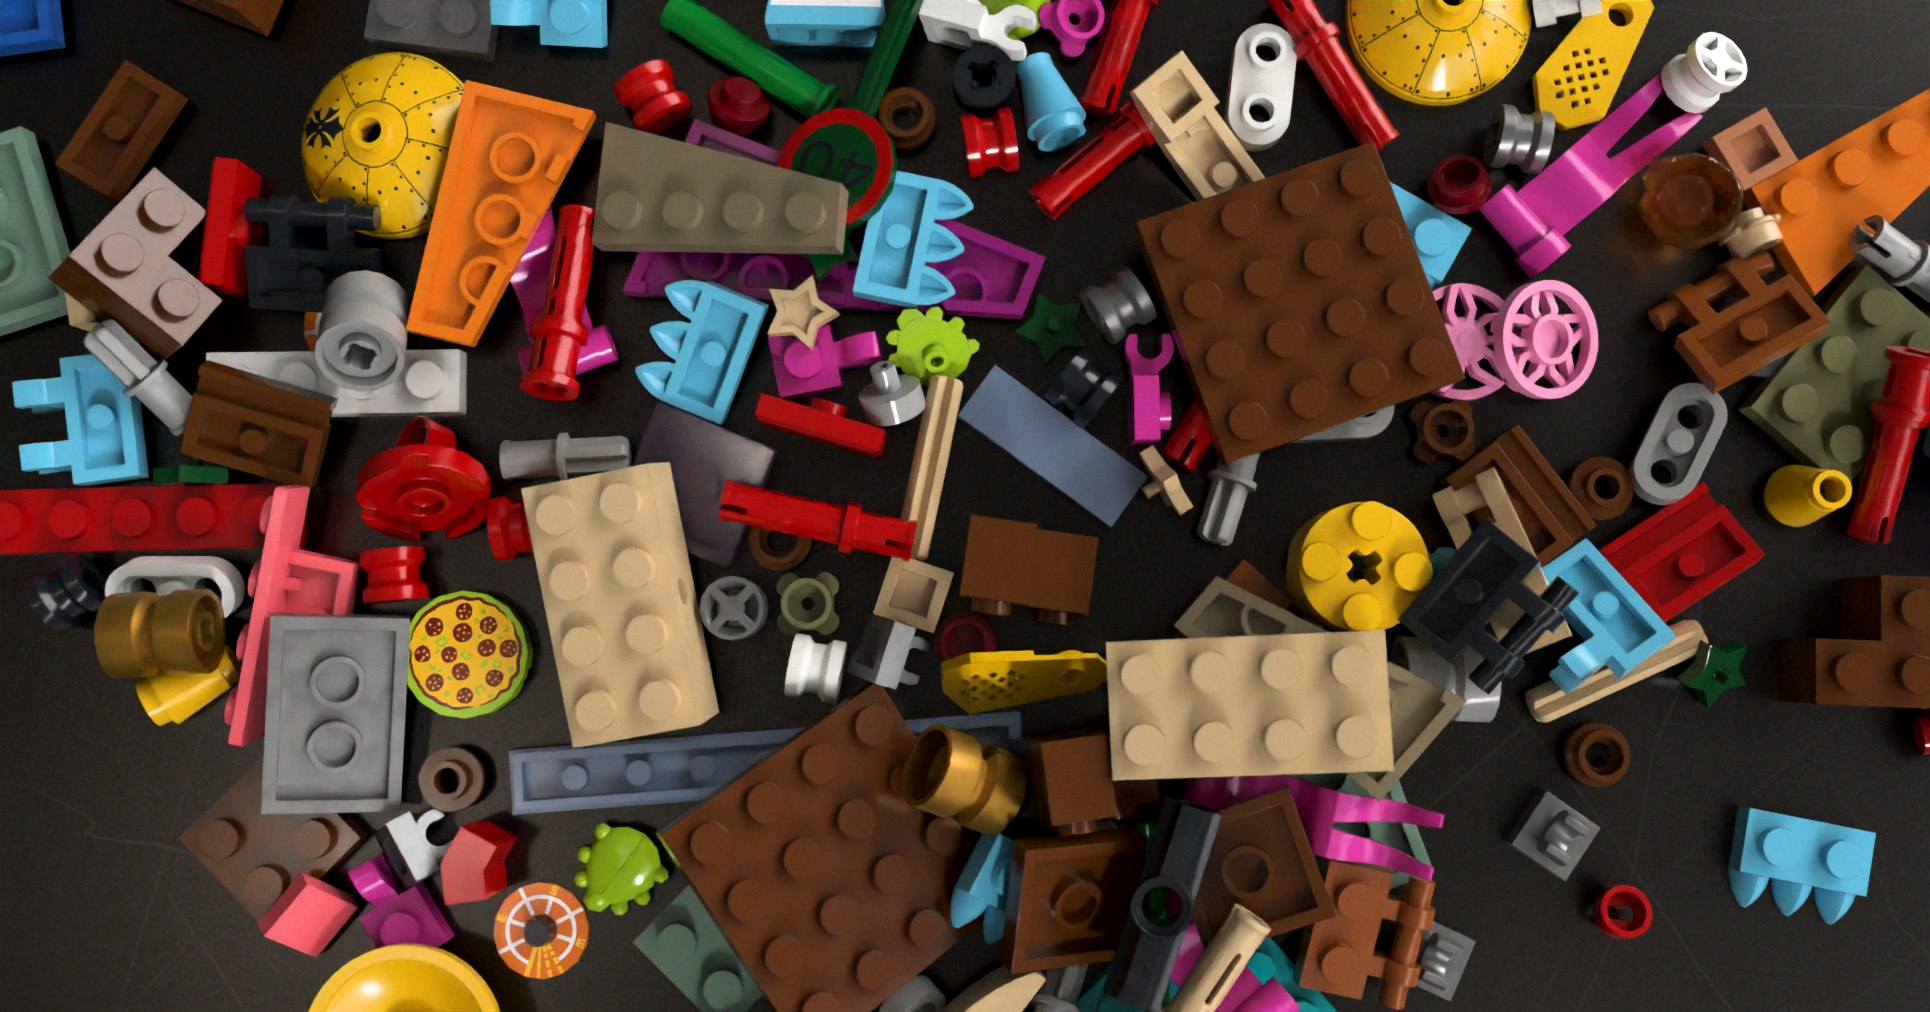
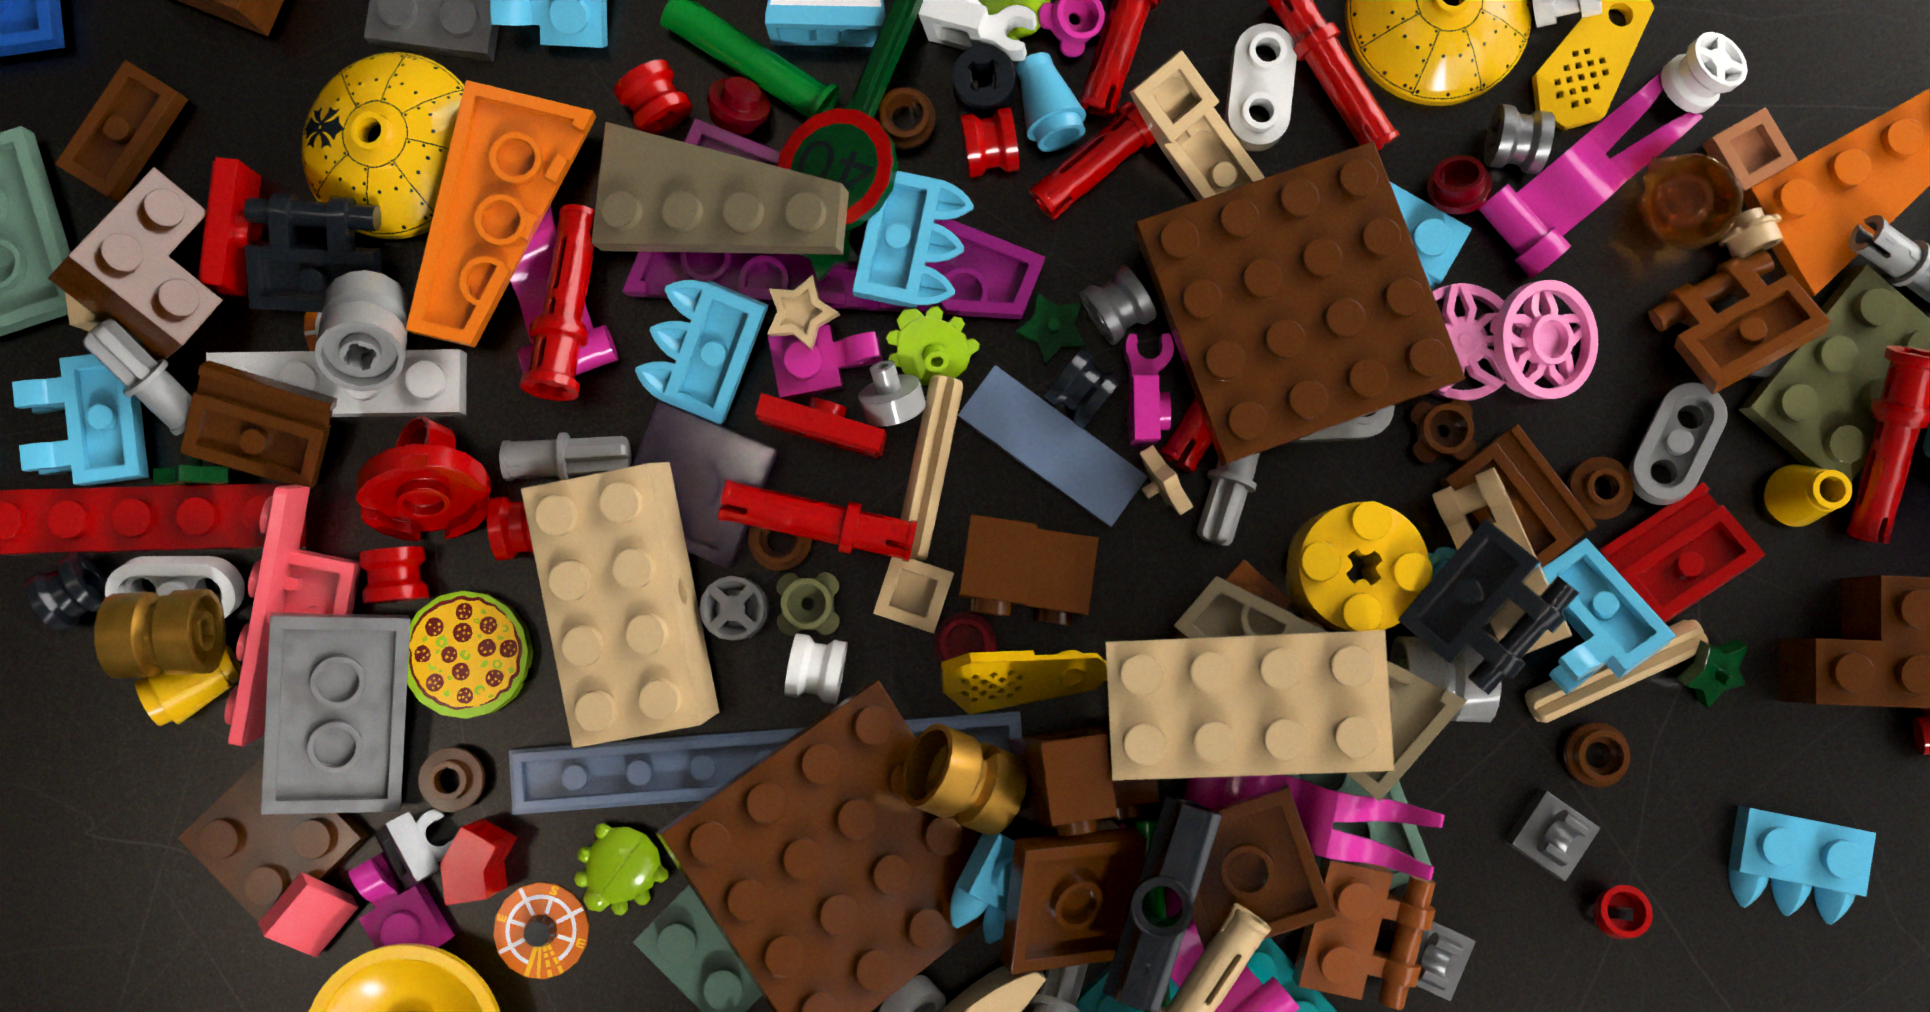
flat silver tile [846,612,930,690] -> none

